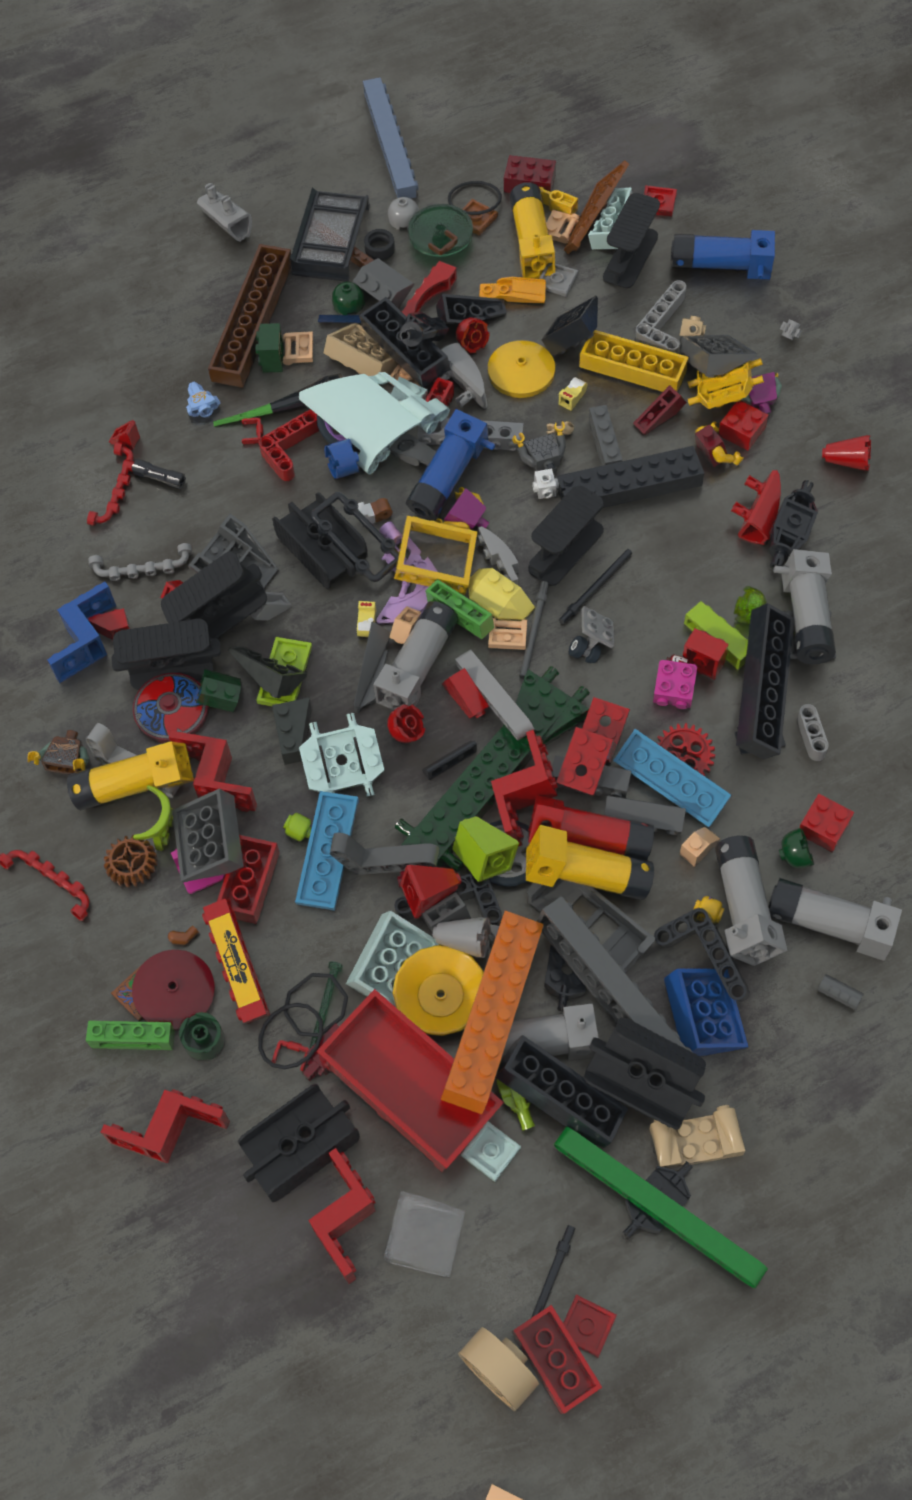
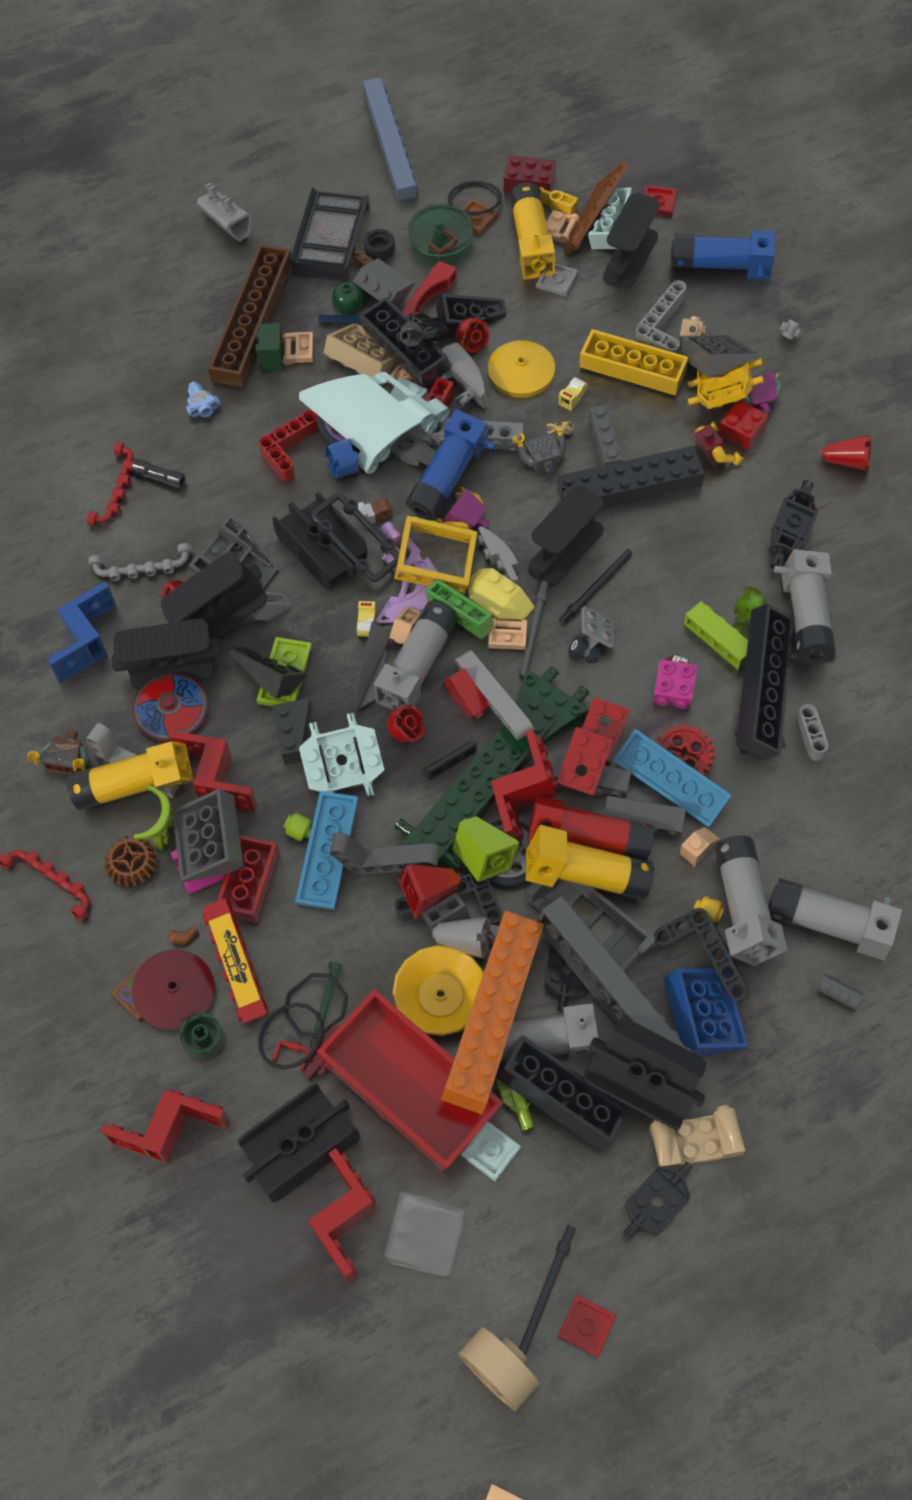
bright green brick [86,1021,175,1050] -> none
red slope [88,608,130,640] -> none
red slope [109,420,140,450] -> none
dark green slope [197,669,241,712] -> none
plate [213,373,343,426] -> none
red piece [242,418,263,444] -> none
light aqua slope [346,911,439,1007] -> none
light grey cylinder [388,197,420,229] -> none
light orange piece [479,277,546,303] -> none
red brick [511,1305,602,1414] -> none
white brick [532,469,559,499] -> none
black slope [541,296,598,356] -> none
green beam [553,1127,768,1289] -> none
dark red slope [633,385,687,435] -> none
red brick [682,628,729,680] -> none
red piece [731,470,781,545] -> none
dark green cylinder [779,828,814,869] -> none
red brick [799,794,854,853] -> none

